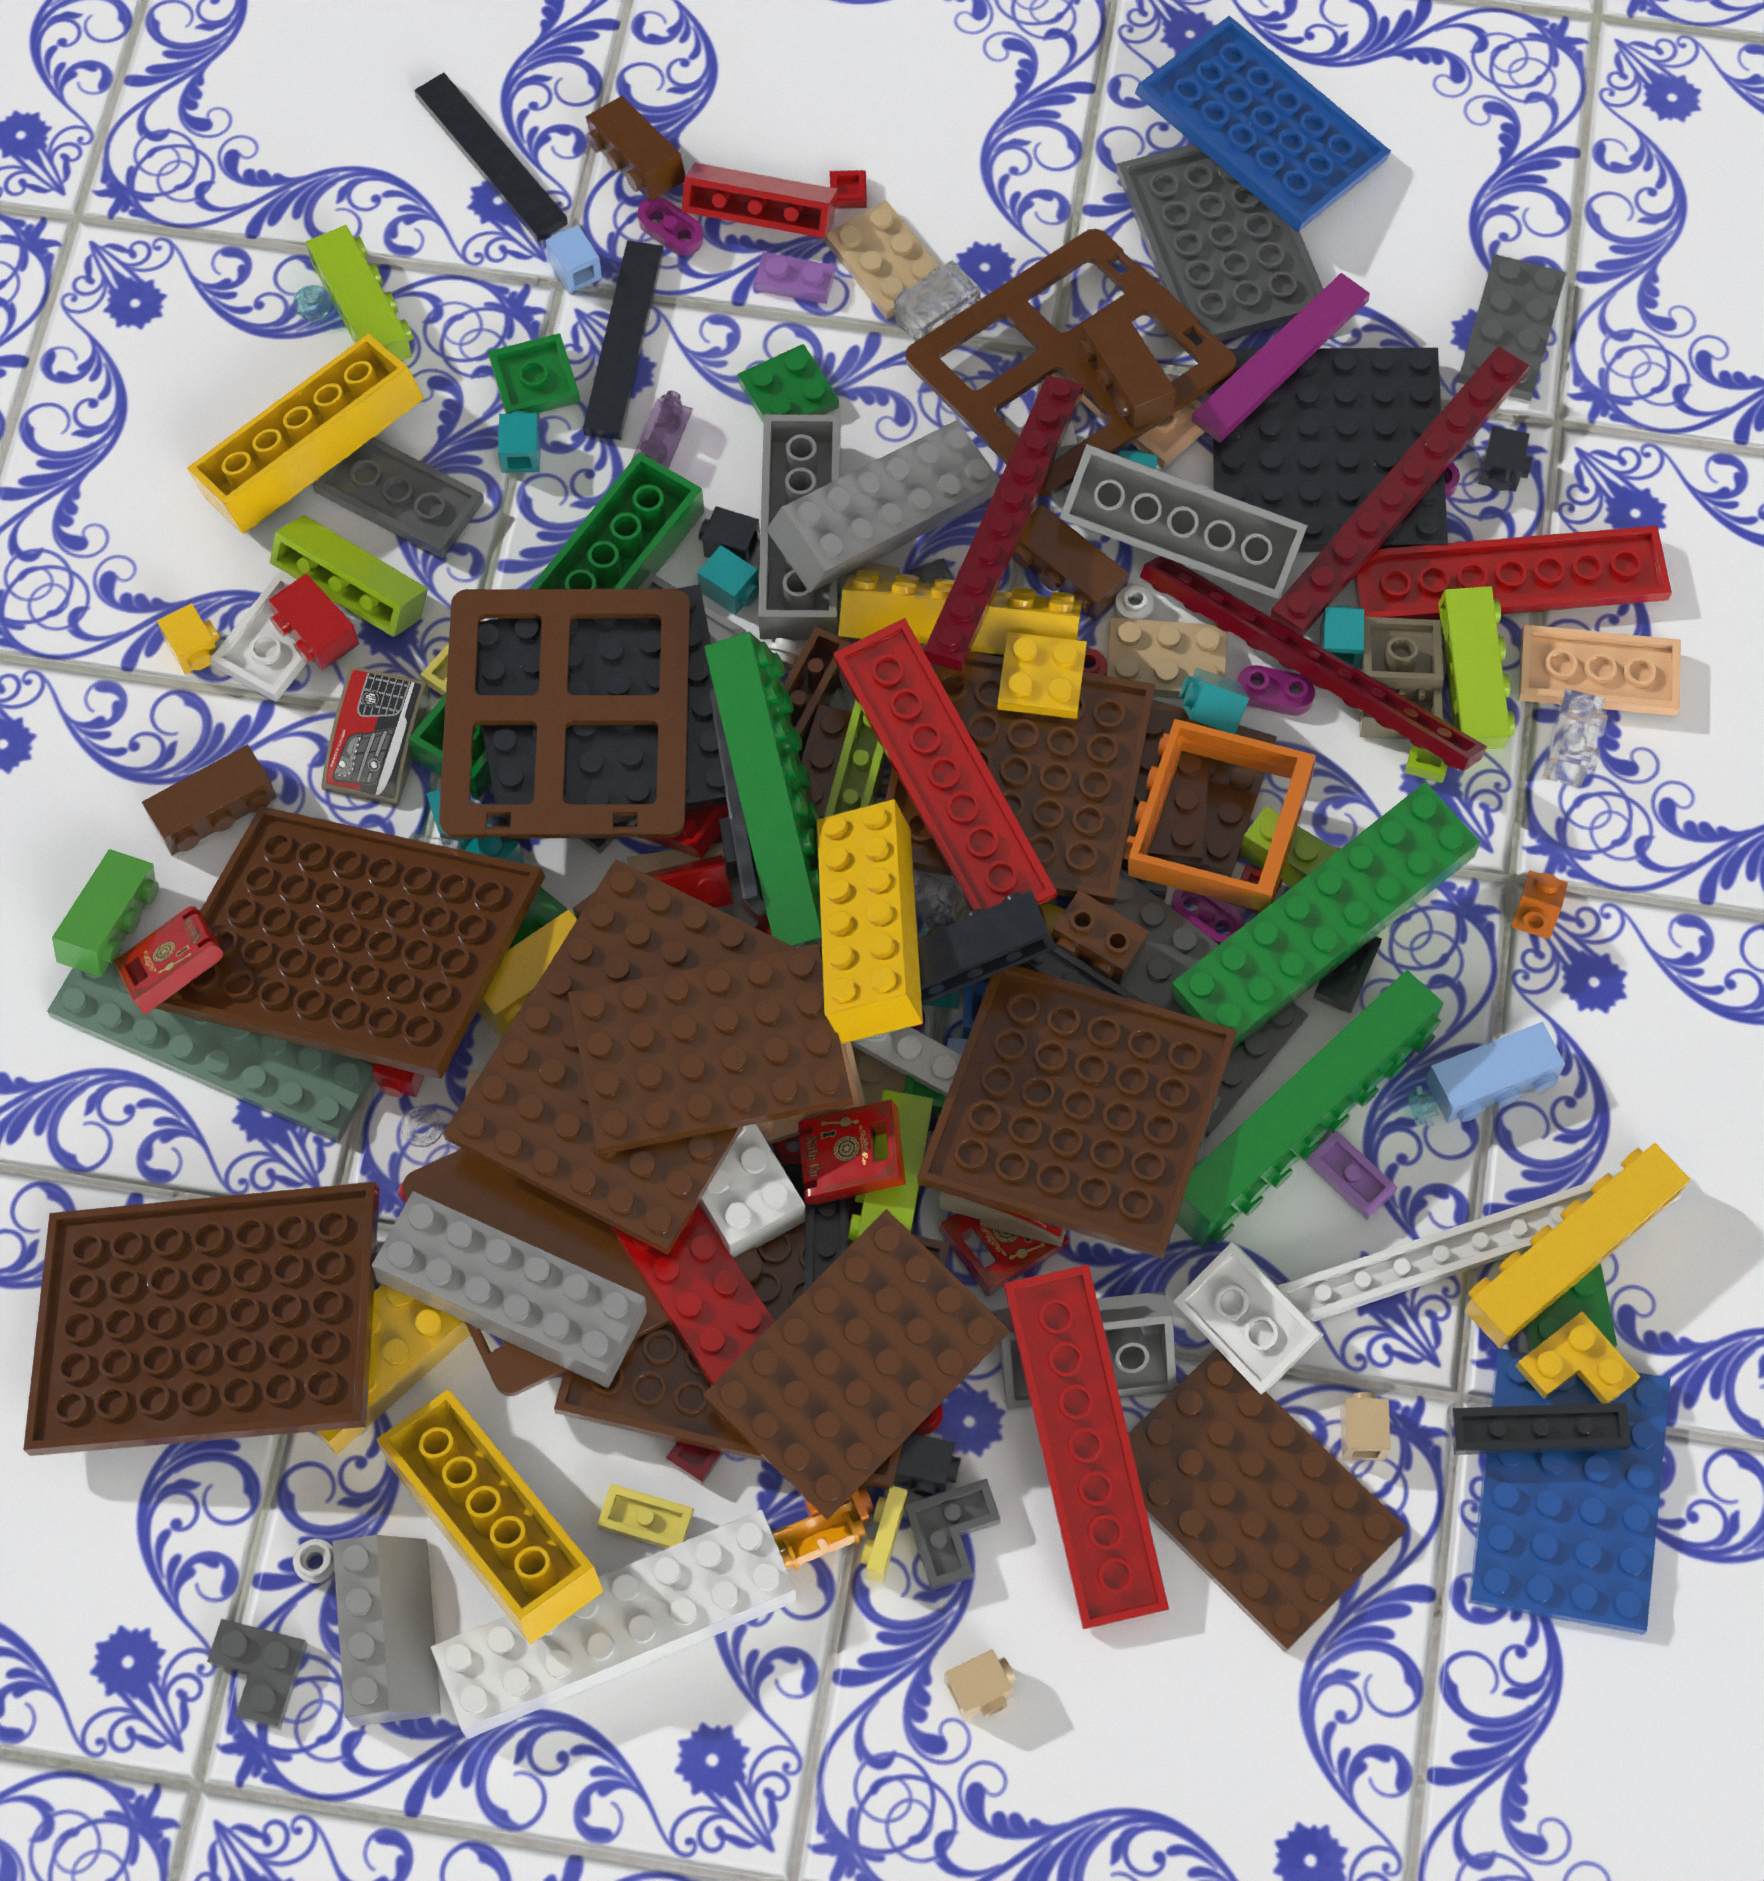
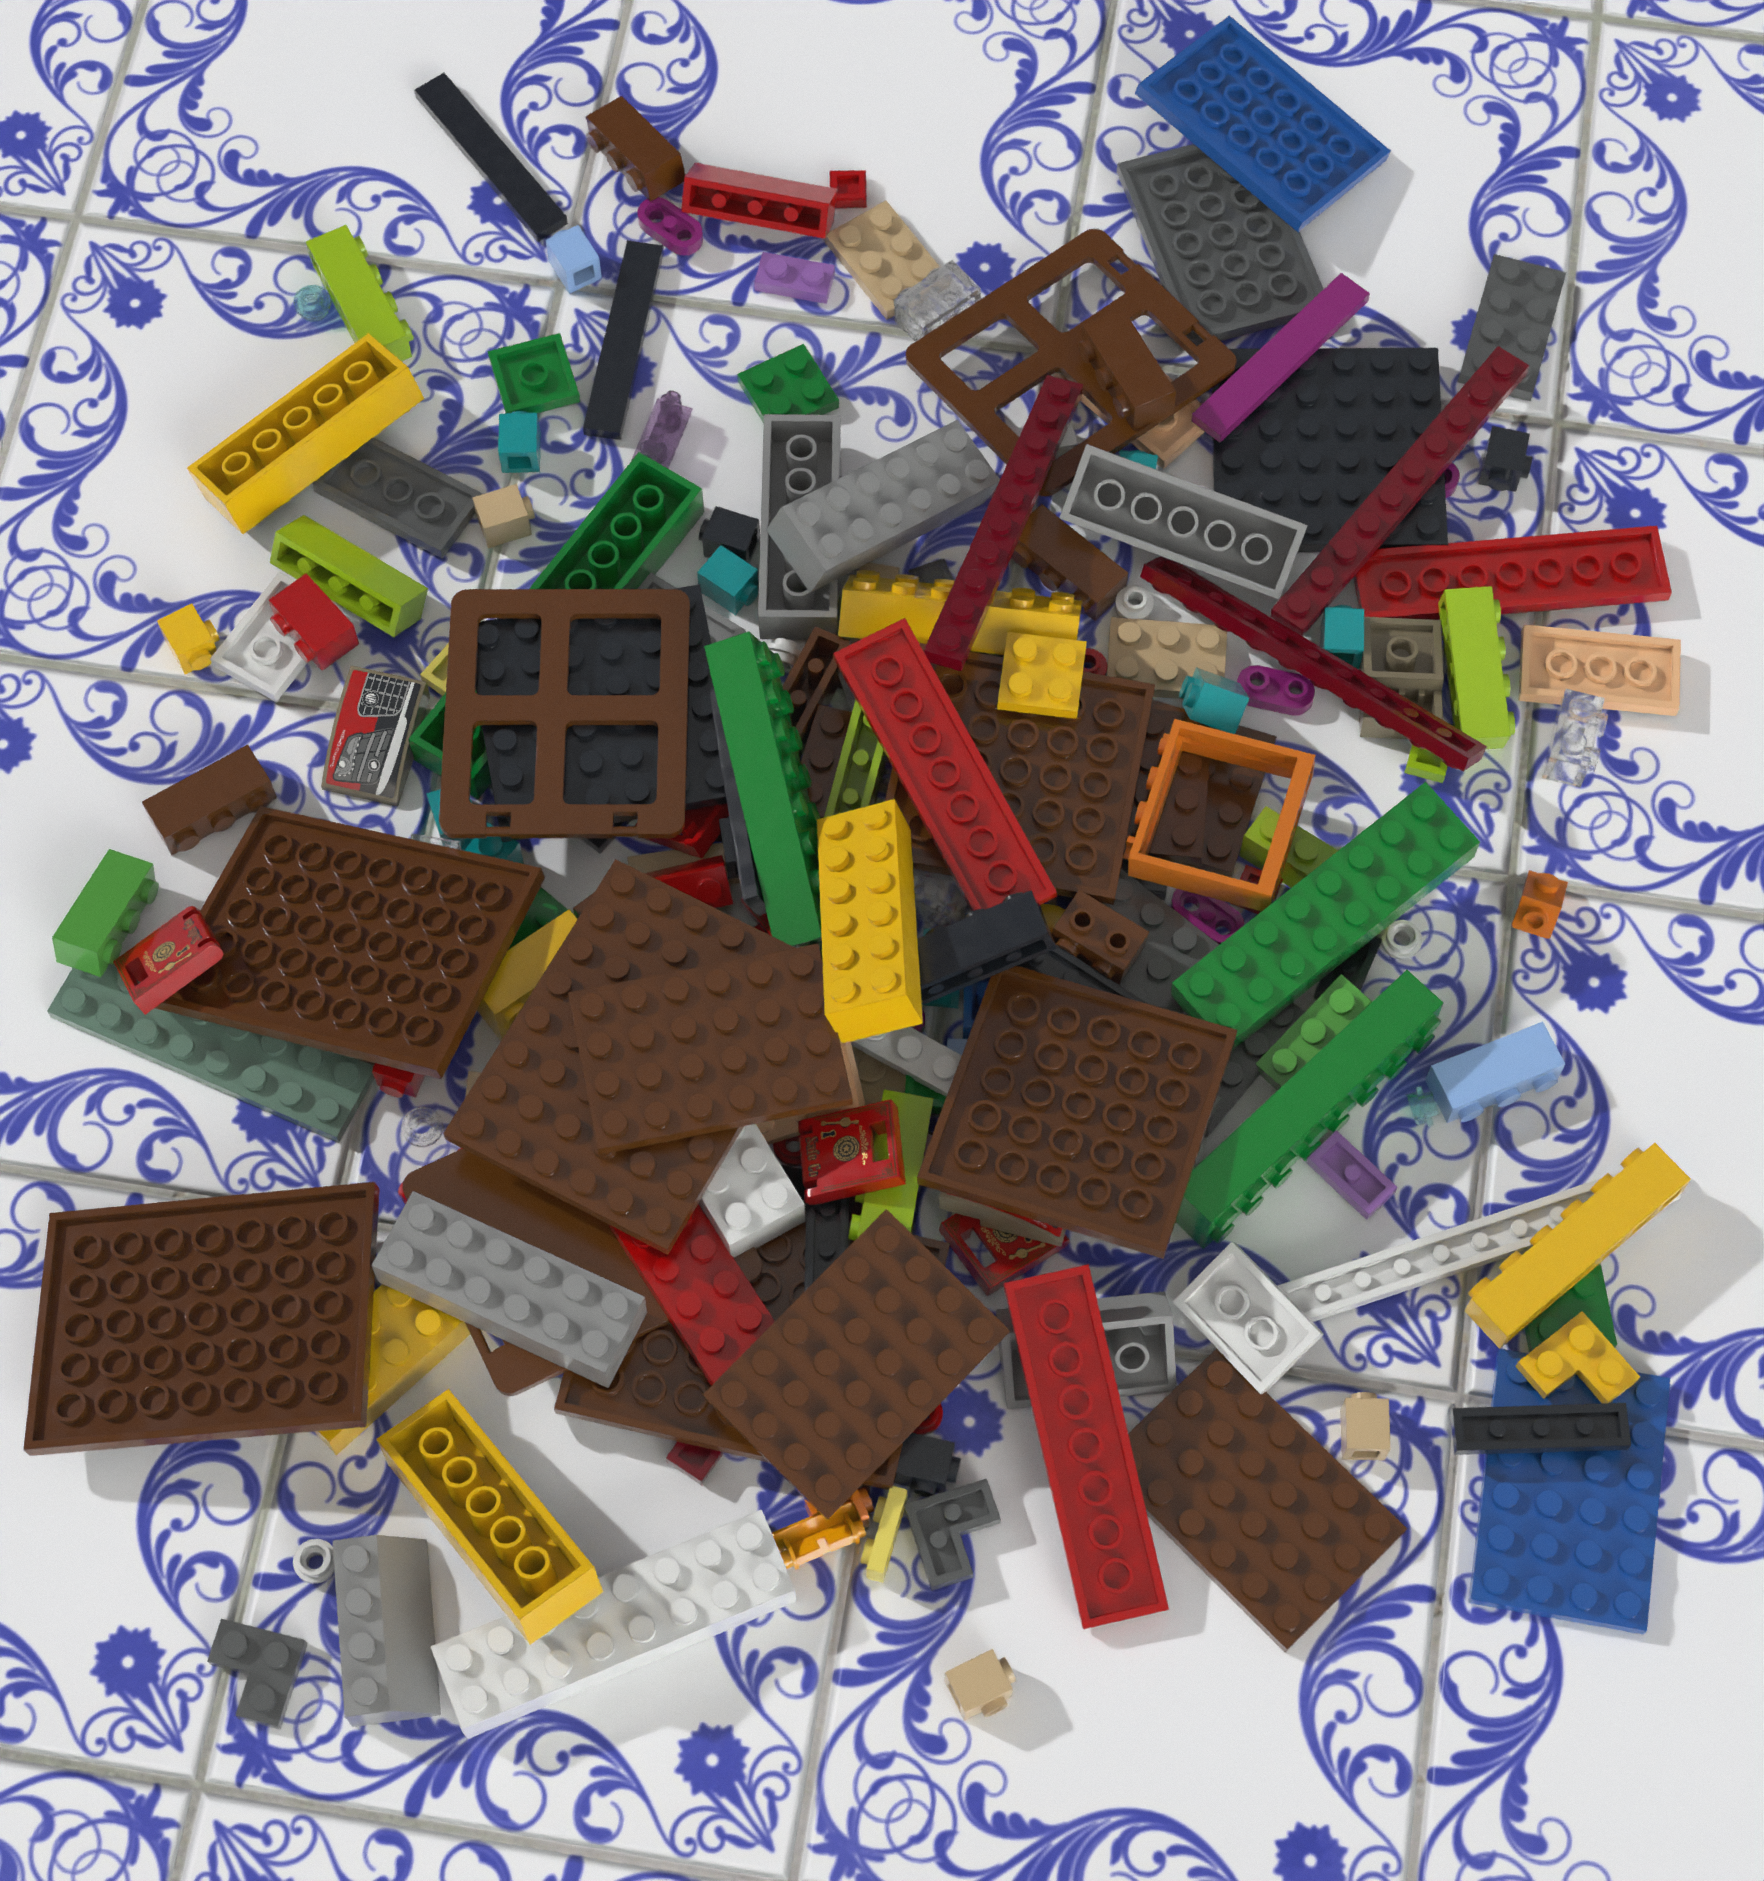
light yellow plate [597,1484,694,1549] -> none
none -> tan brick [472,484,535,548]
none -> bright green brick [1256,974,1372,1091]
none -> white plate [1381,920,1422,960]

